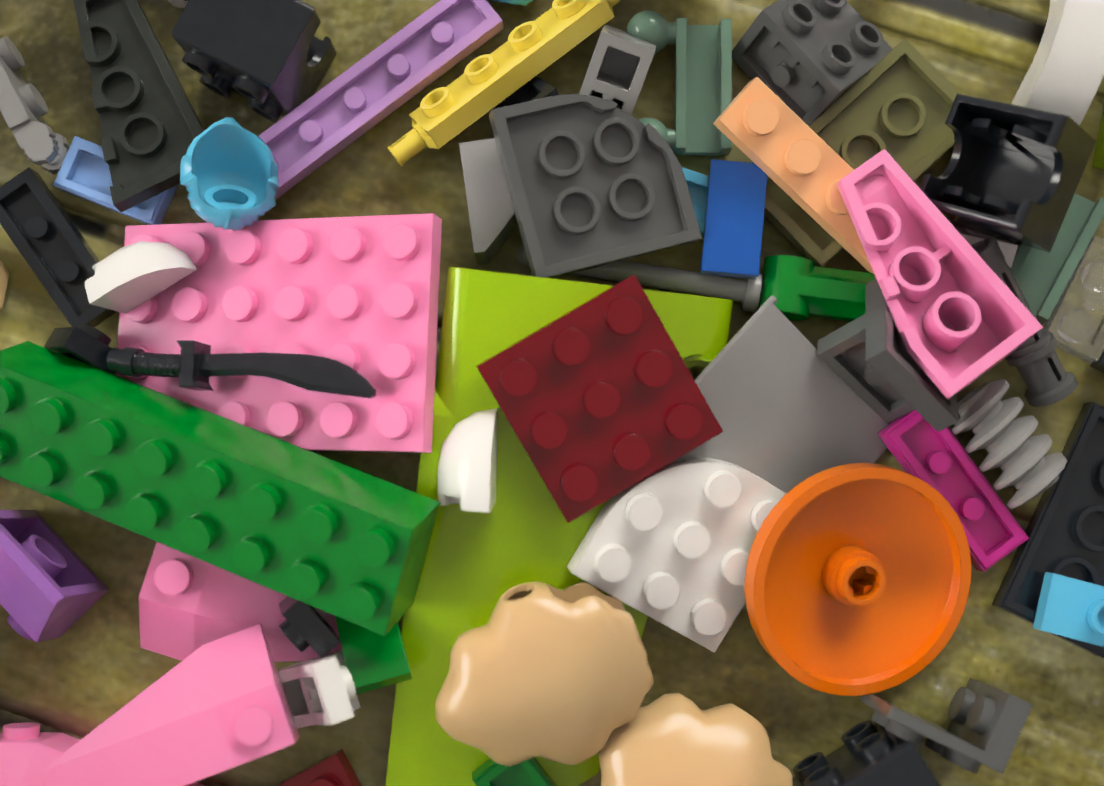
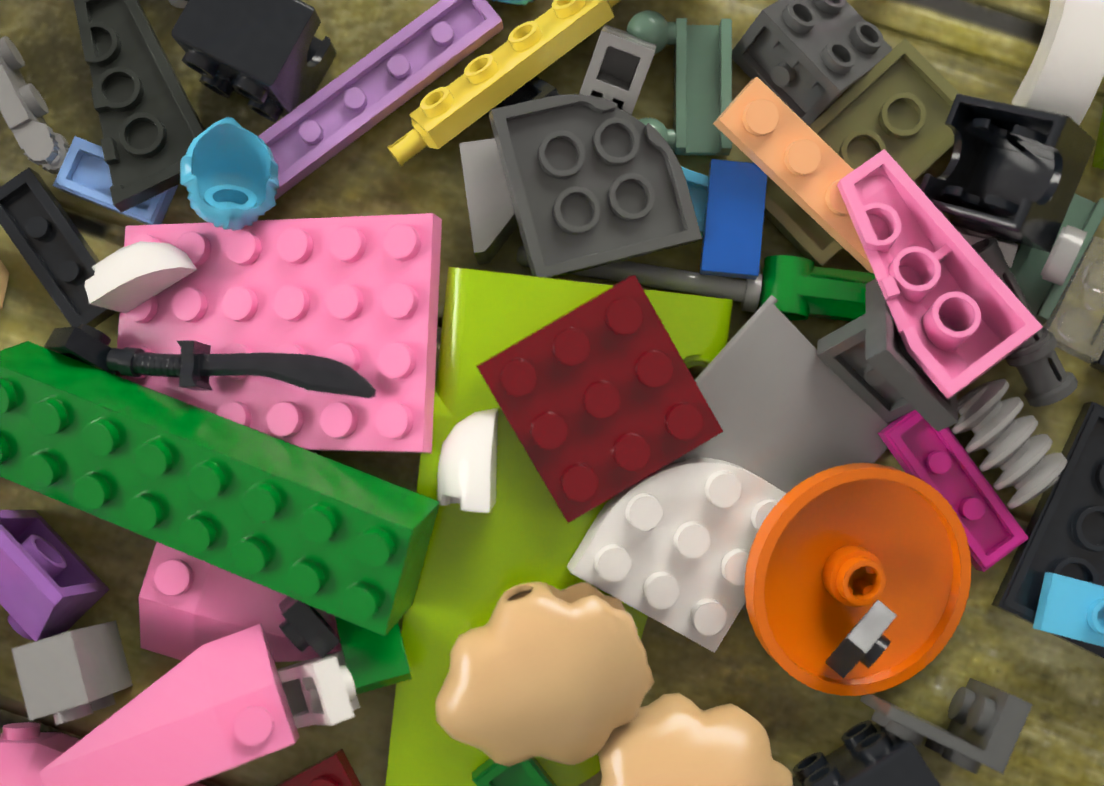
none -> light grey brick [11,620,133,725]
none -> plate [825,600,897,678]
none -> light grey tile [1040,224,1087,286]

